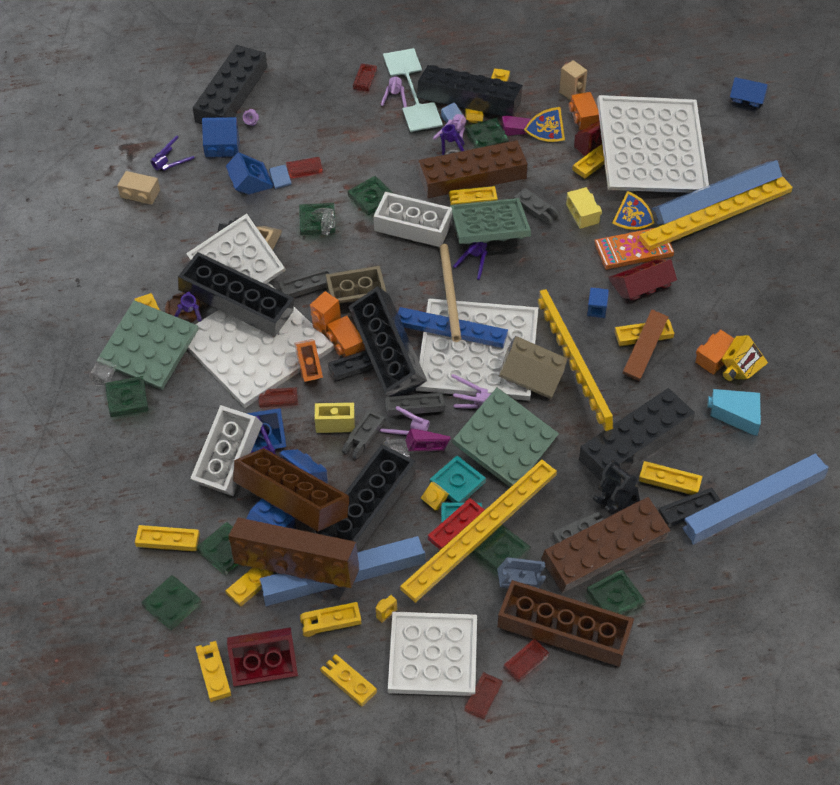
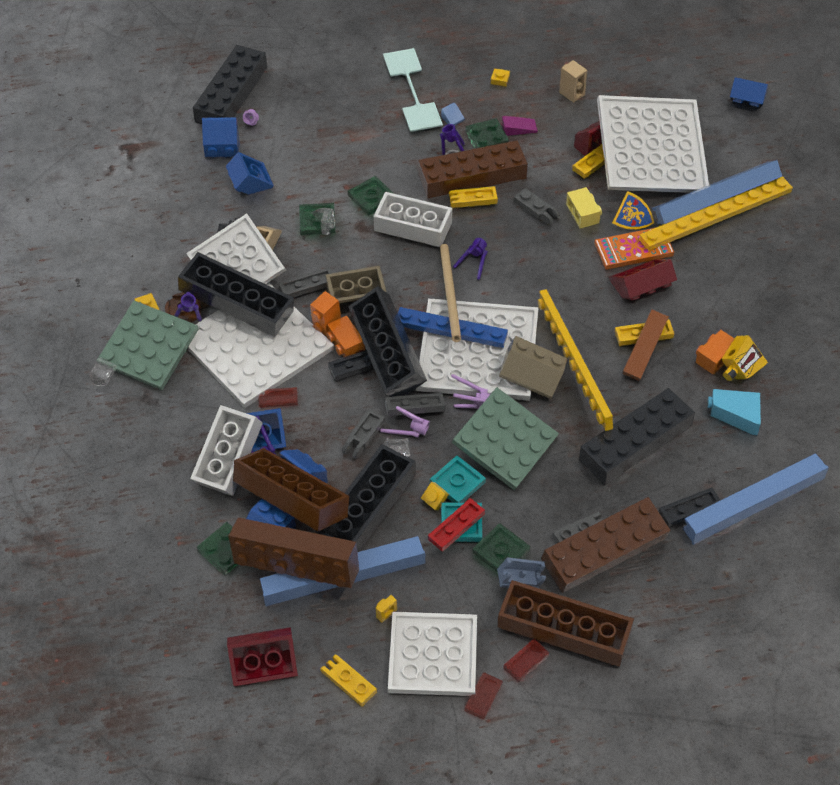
clear green plate [105,376,149,417] -> none
tan brick [117,171,160,205] -> none
yellow plate [135,525,200,551] -> none
clear green plate [142,575,202,631] -> none
dark purple plant [150,136,195,171] -> none
yellow plate [195,641,232,702] -> none
yellow hinge [225,567,274,606] -> none
medium blue slope [269,165,292,189] -> none
clear red tile [286,157,323,178] -> none
orange brick [294,339,323,382] -> none
yellow plate [300,602,362,637] -> none
light yellow brick [315,403,355,433] -> none
clear red tile [353,63,377,92] -> none
lavender plant [381,76,407,108] -> none
yellow plate [400,460,557,603] -> none
magenta slope [405,429,451,451] -> none
black brick [417,65,523,117] -> none
lavender plant [433,114,466,148] -> none
sand green plate [450,198,531,244] -> none
yellow plate [465,109,483,123] -> none
shield [524,107,565,142] -> none
orange brick [569,92,599,130] -> none
blue brick [587,288,609,318] -> none
clear green plate [587,569,646,616] -> none
black piece [593,460,640,514] -> none
yellow plate [639,461,703,495] -> none

